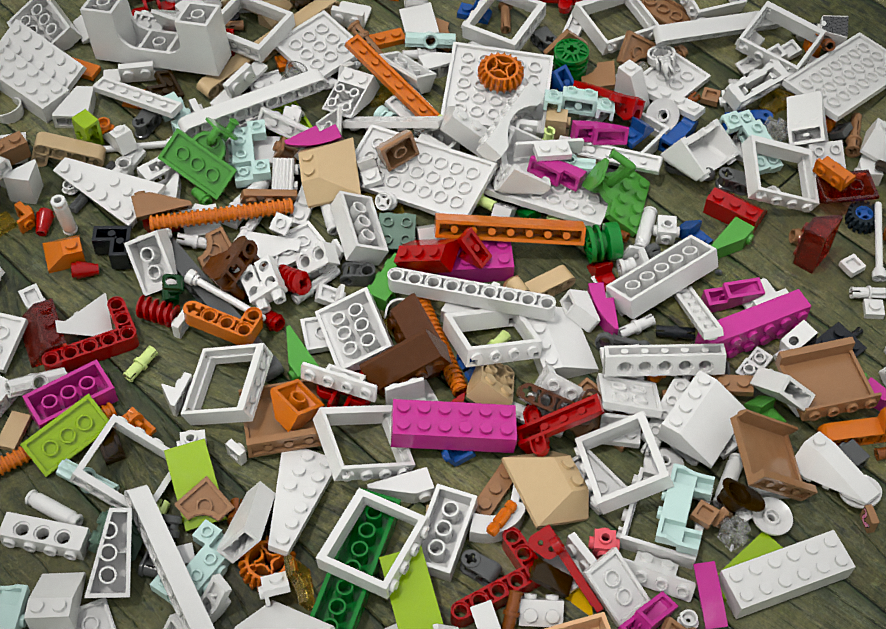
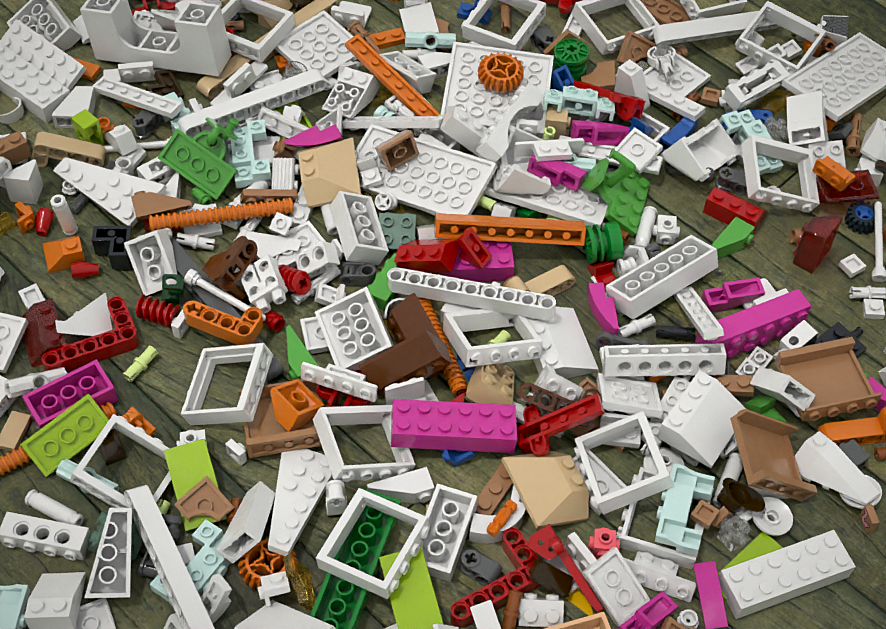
white slope [161,372,193,417] -> none
medium nougat tile [197,226,231,276] -> none
white slope [560,289,601,333] -> none
white dish [646,98,680,131] -> none
blue slope [678,220,713,245] -> none
none -> white piece [326,480,348,516]
none -> white axle [392,100,415,116]
none -> white tile [615,127,663,174]

